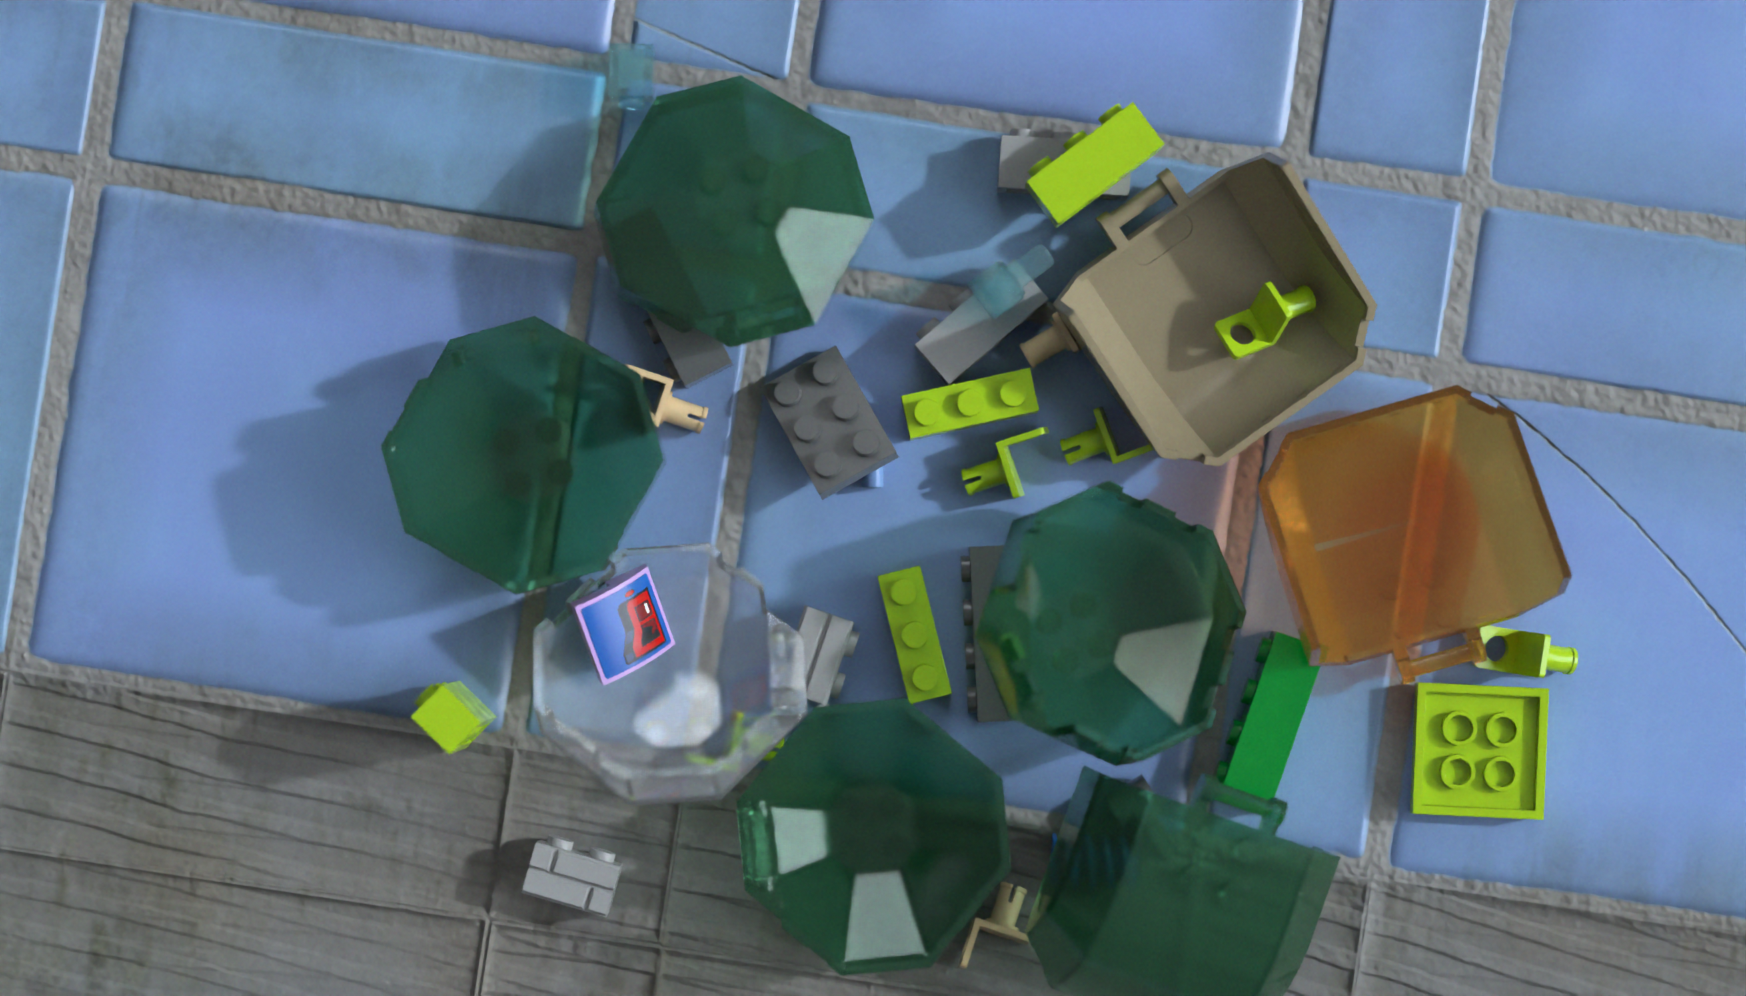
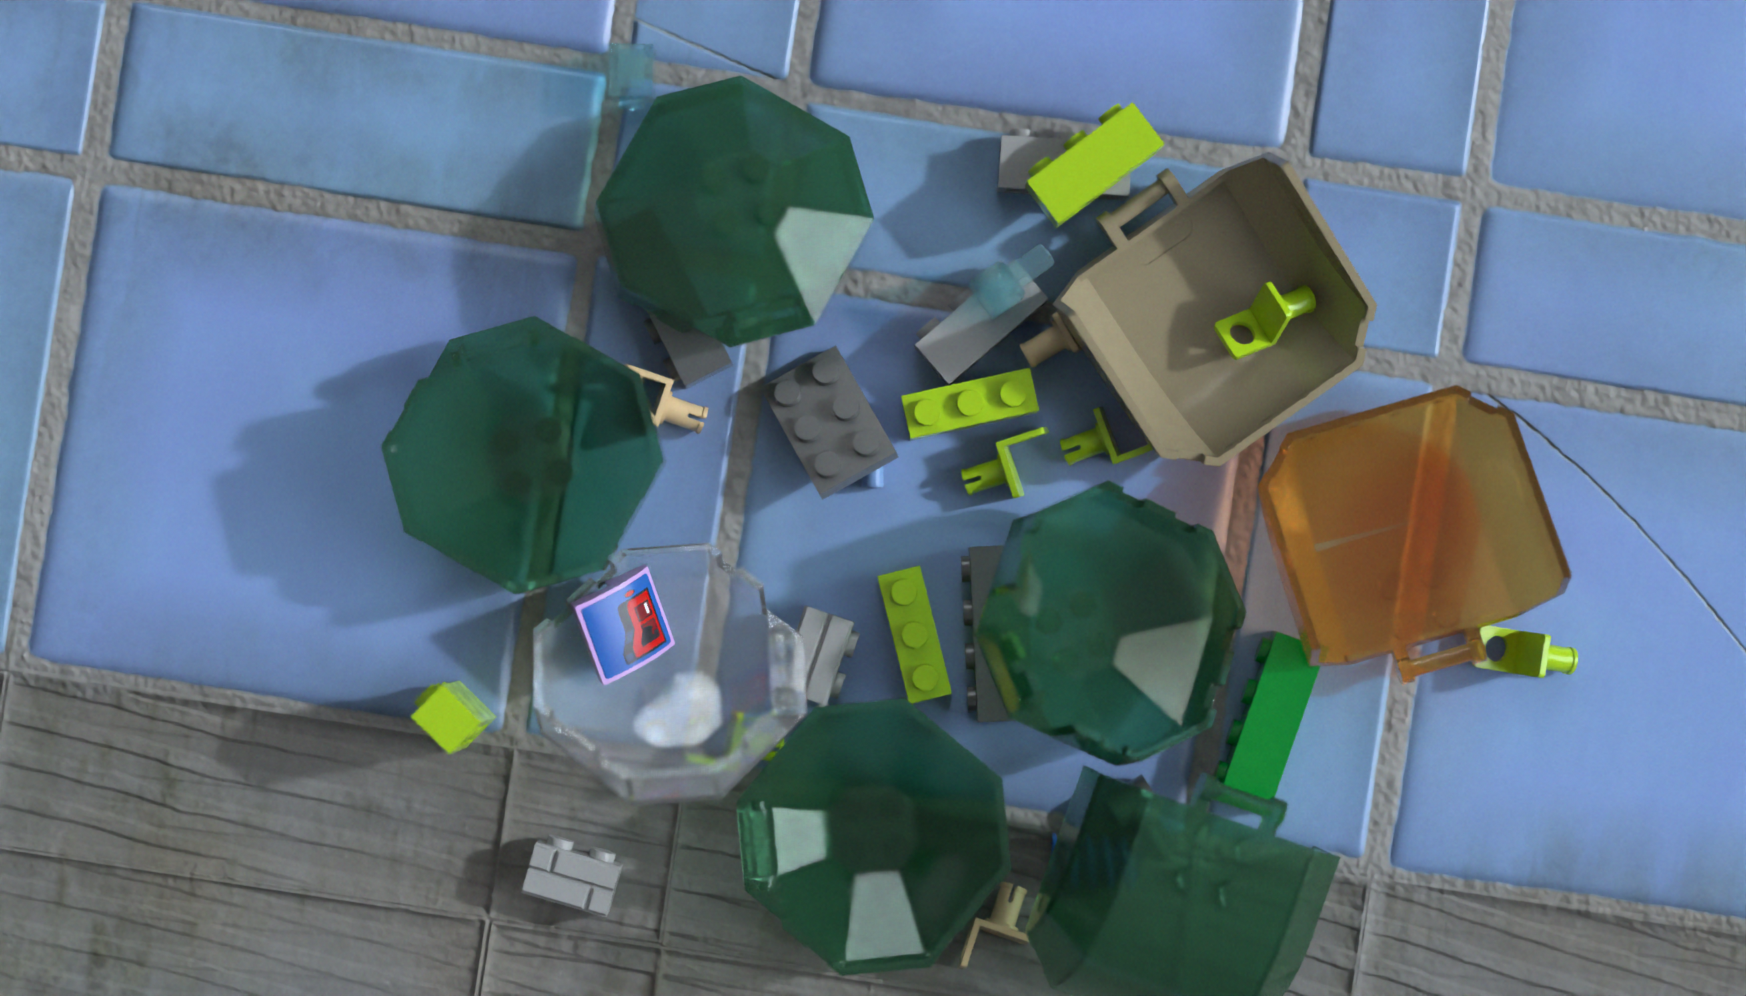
lime plate [1410,682,1549,820] -> none

